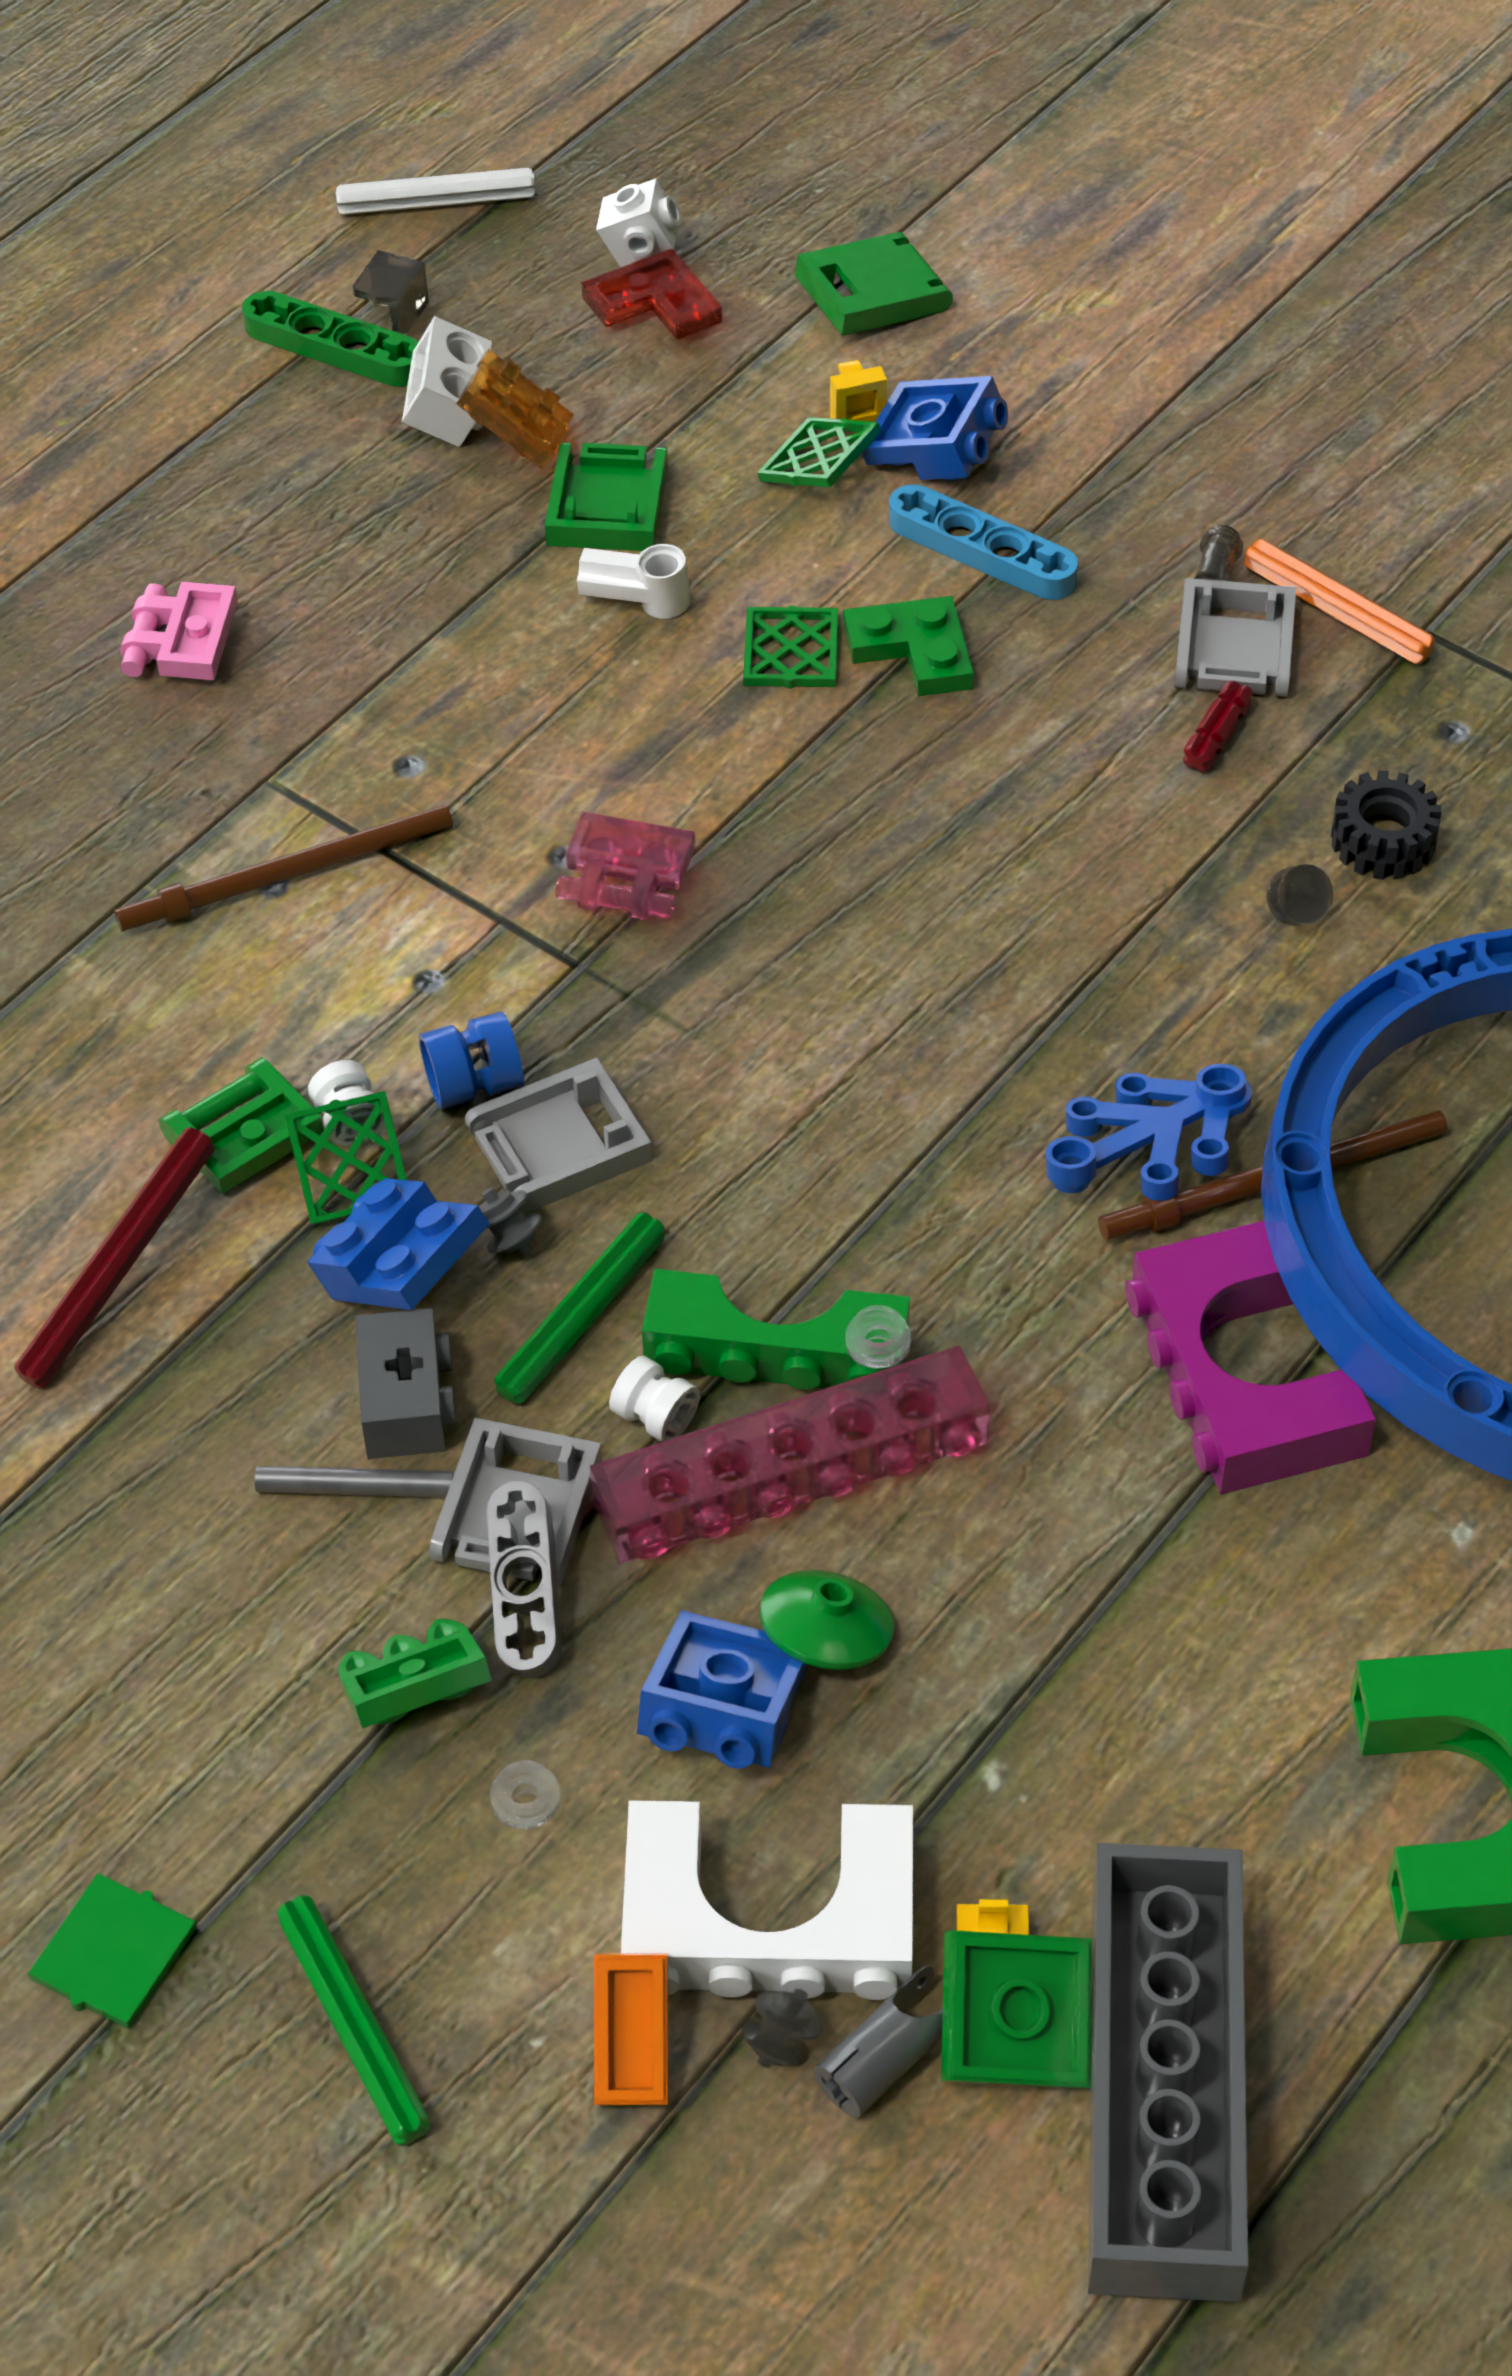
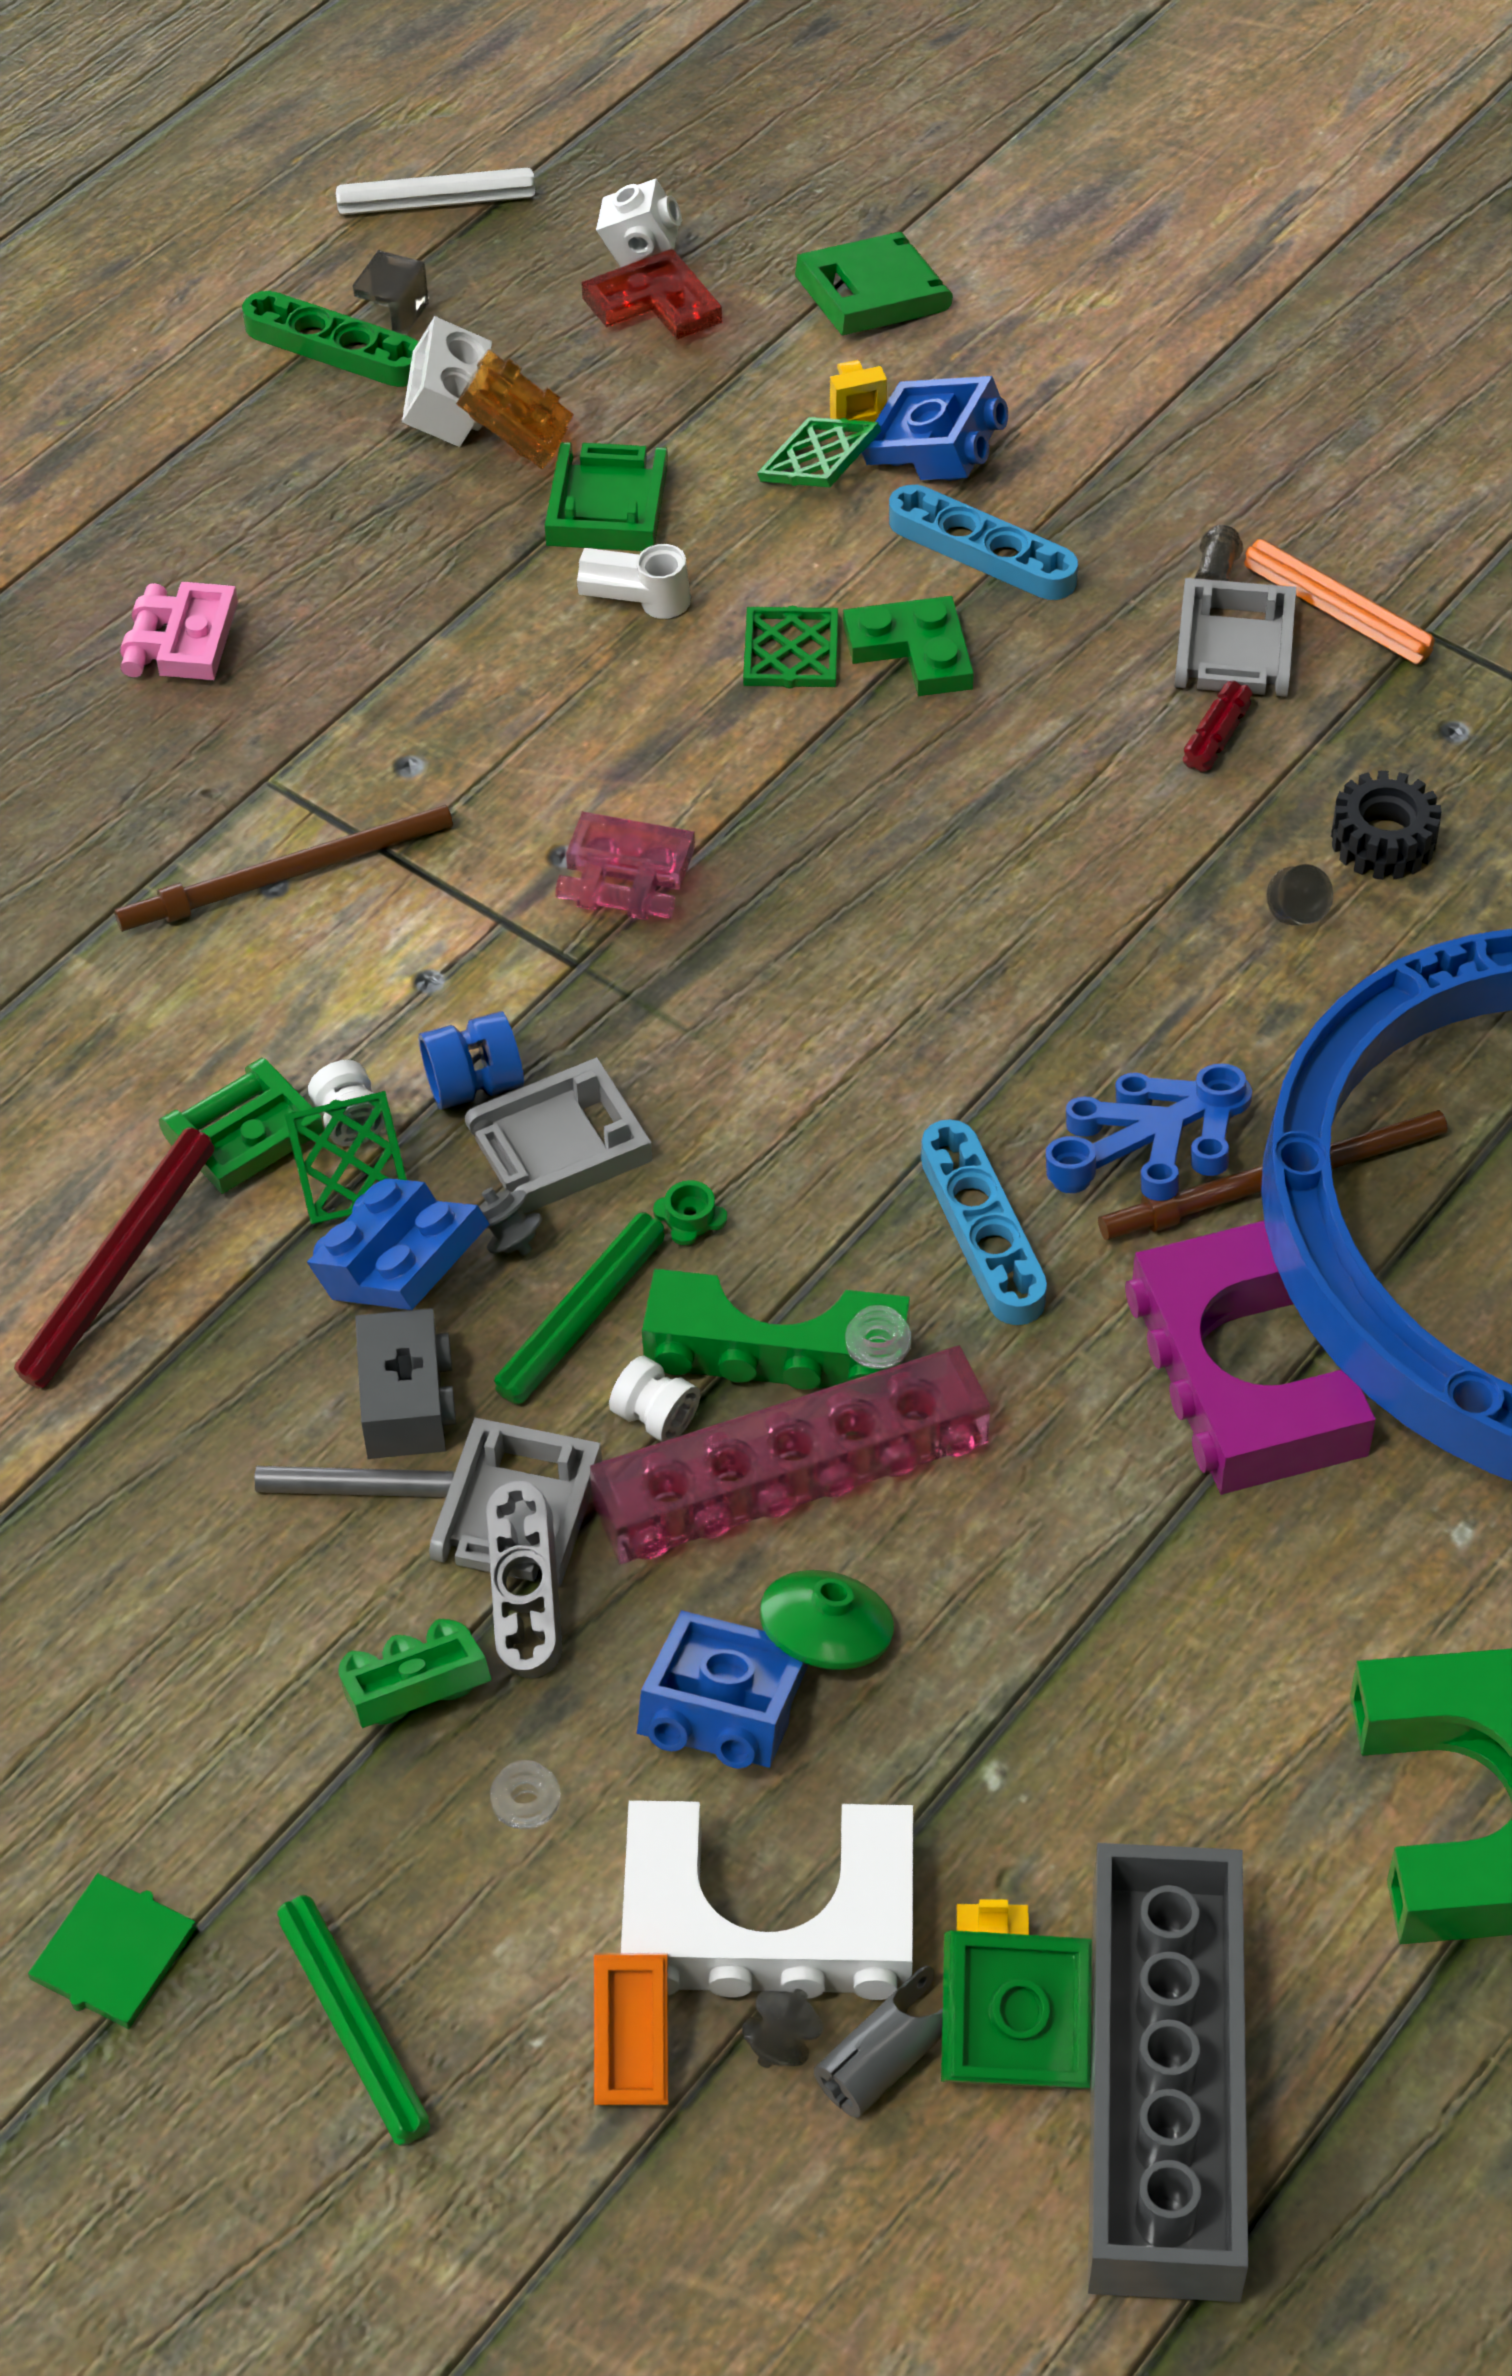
none -> green plate [653,1180,727,1245]
none -> dark azure beam [921,1119,1047,1325]

